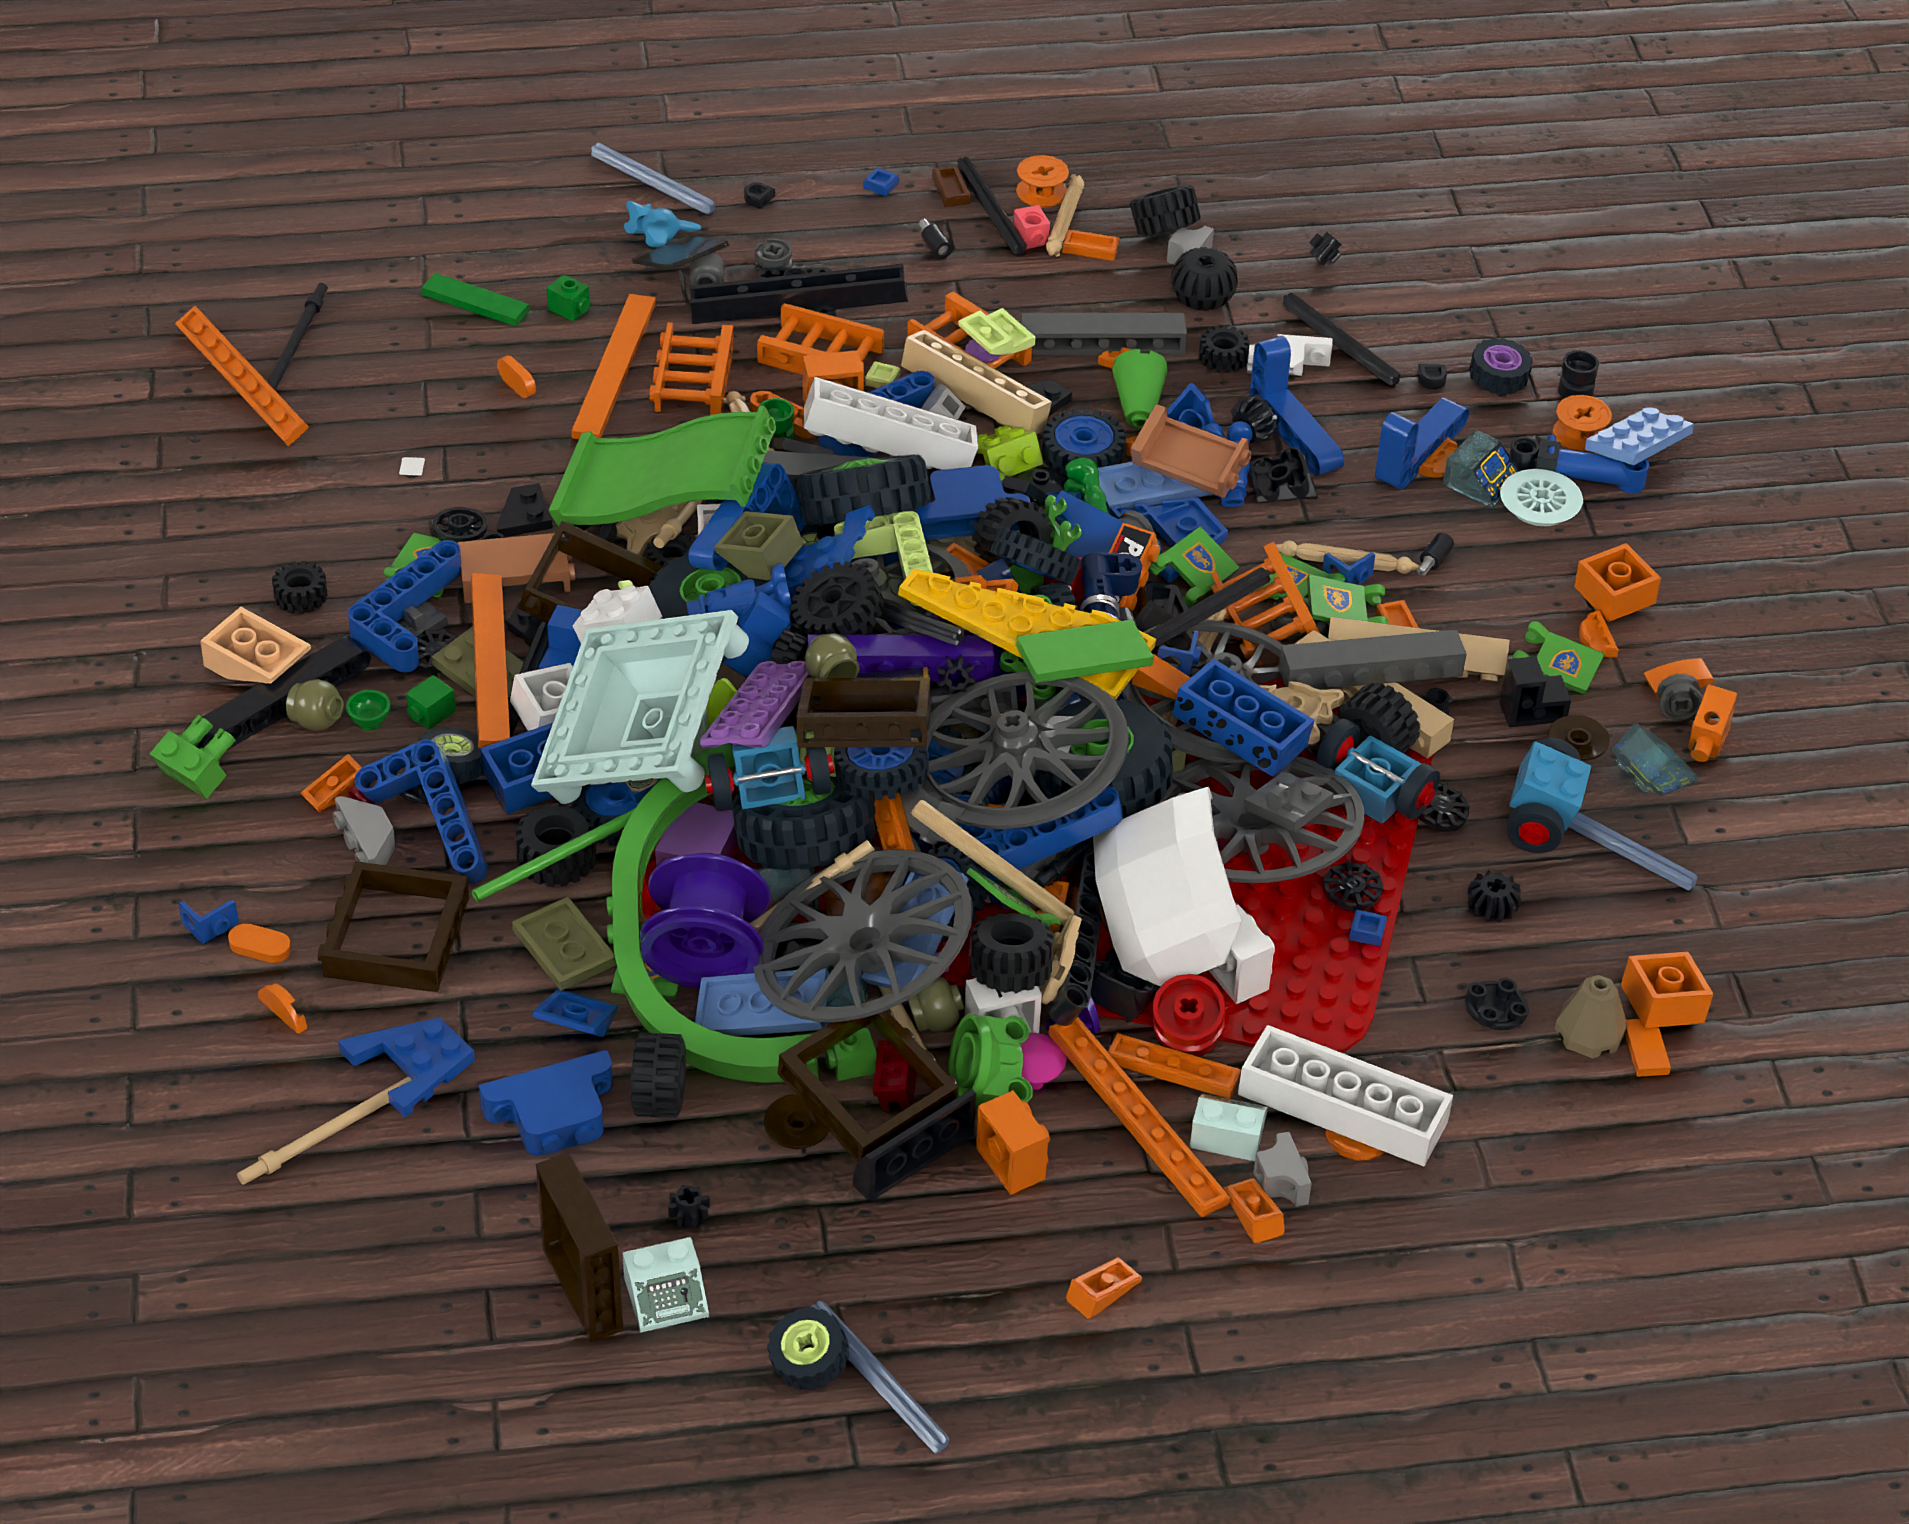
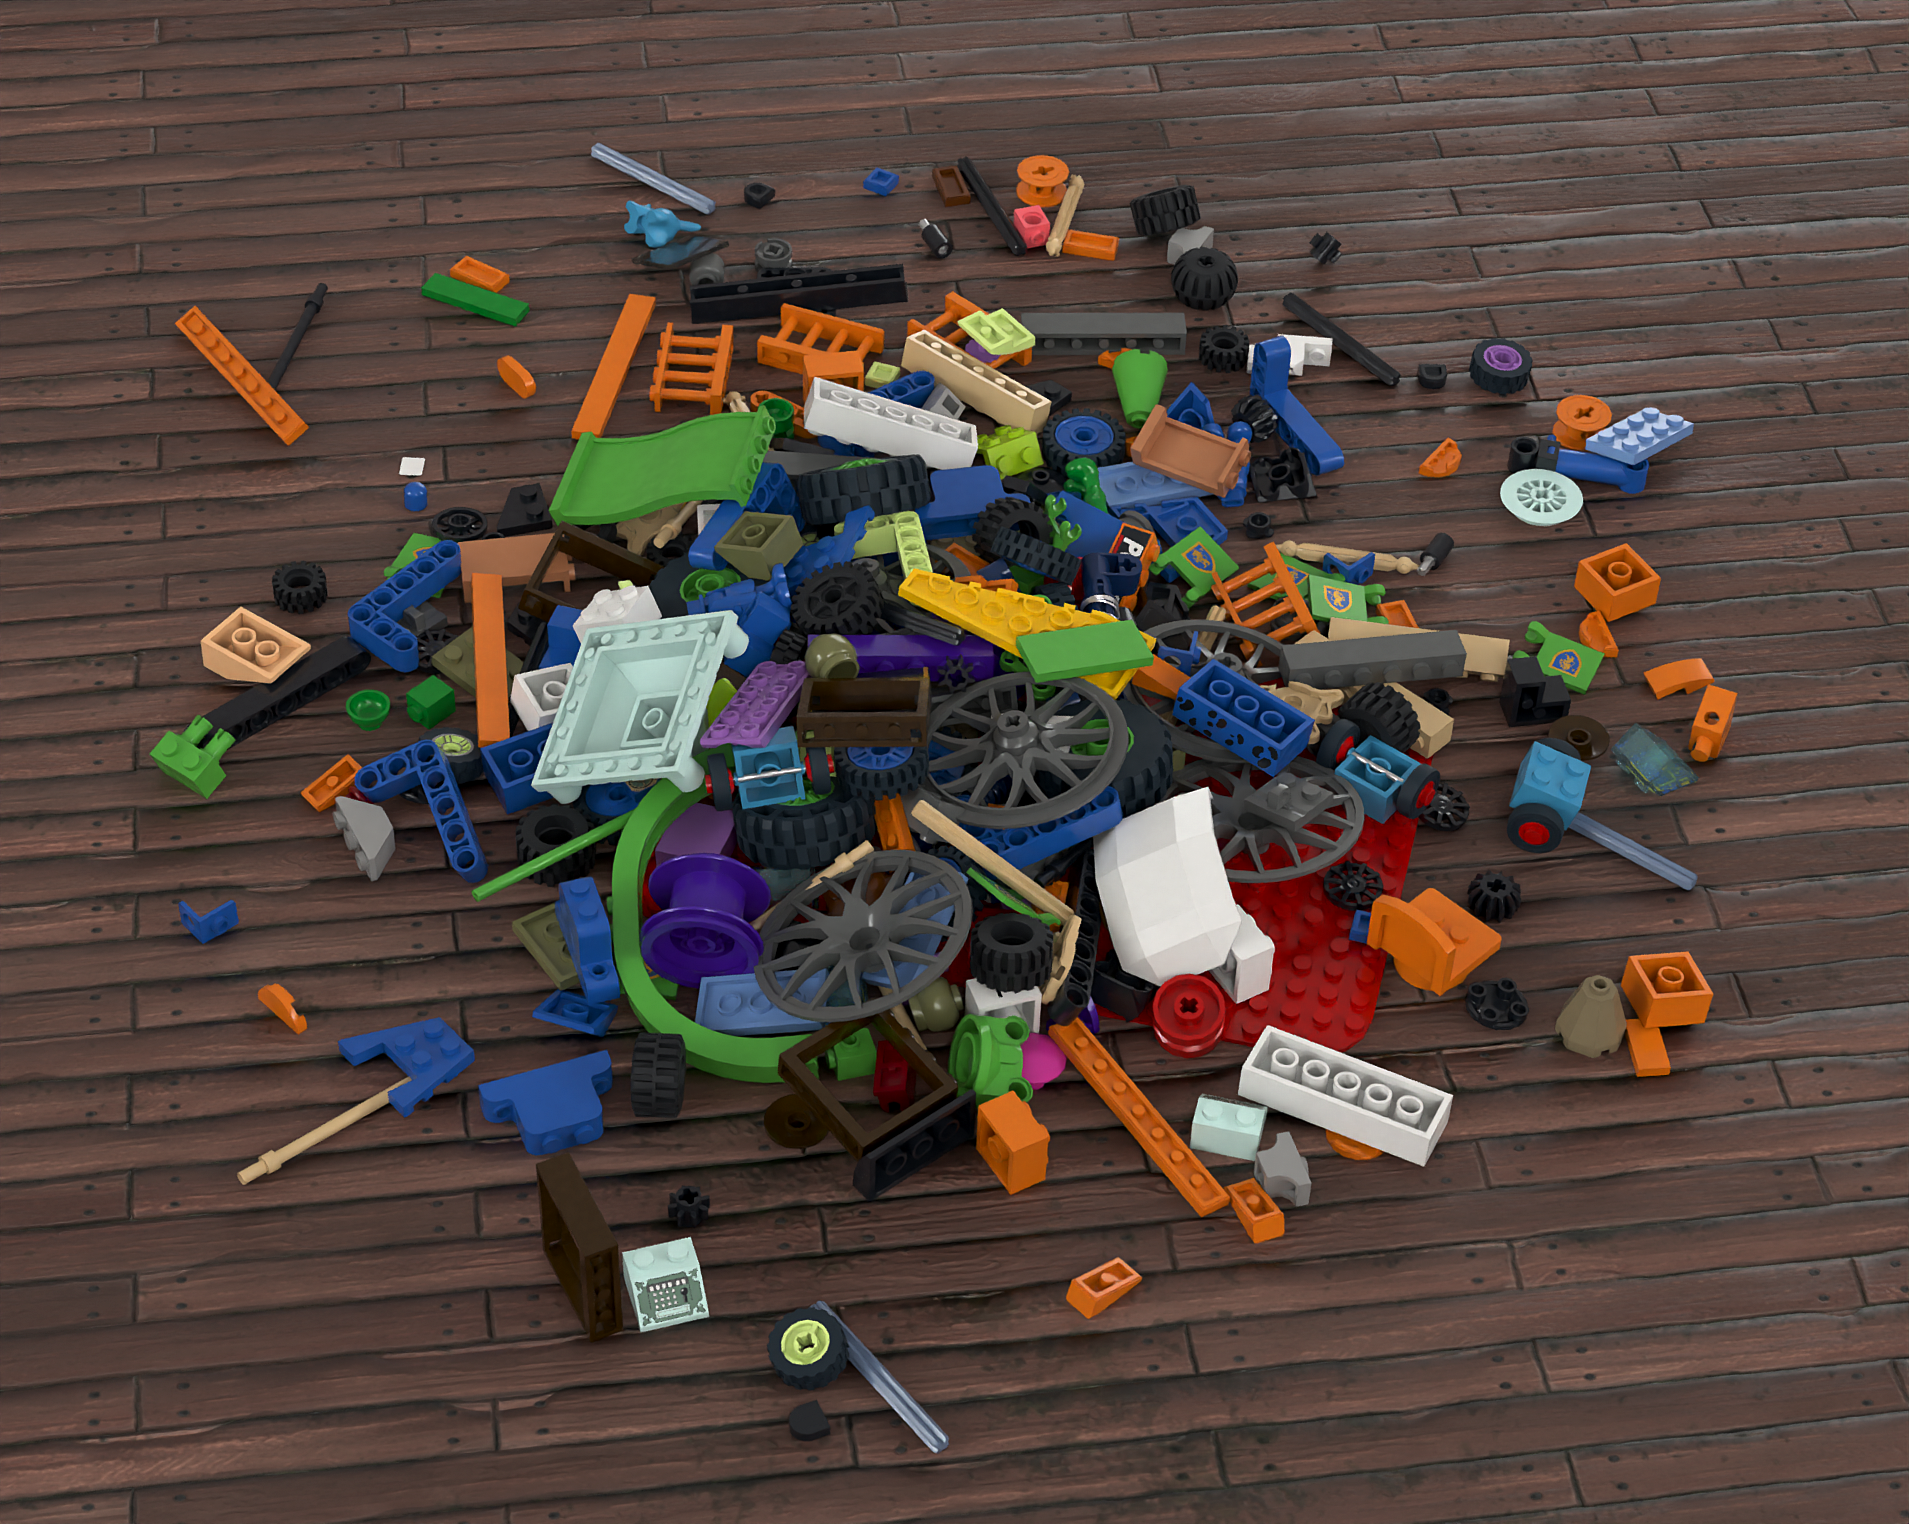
orange tile [228,923,291,963] -> none
olive piece [286,679,343,731] -> none
dark brown window [317,861,470,993] -> none
green brick [546,274,591,321] -> none
orange tile [1107,1033,1241,1099] -> none
black axle [1146,567,1271,649] -> none
blue beam [1375,398,1469,490] -> none
clear light blue slope [1443,430,1519,507] -> none
black wheel [1558,350,1599,398] -> none
dark grey wheel [1657,674,1702,720] -> none
none -> blue piece [404,482,428,511]
none -> orange tile [450,256,510,293]
none -> blue brick [555,876,620,1005]
none -> black tile [789,1399,831,1441]
none -> black plate [1243,512,1274,539]
none -> orange piece [1367,888,1502,996]

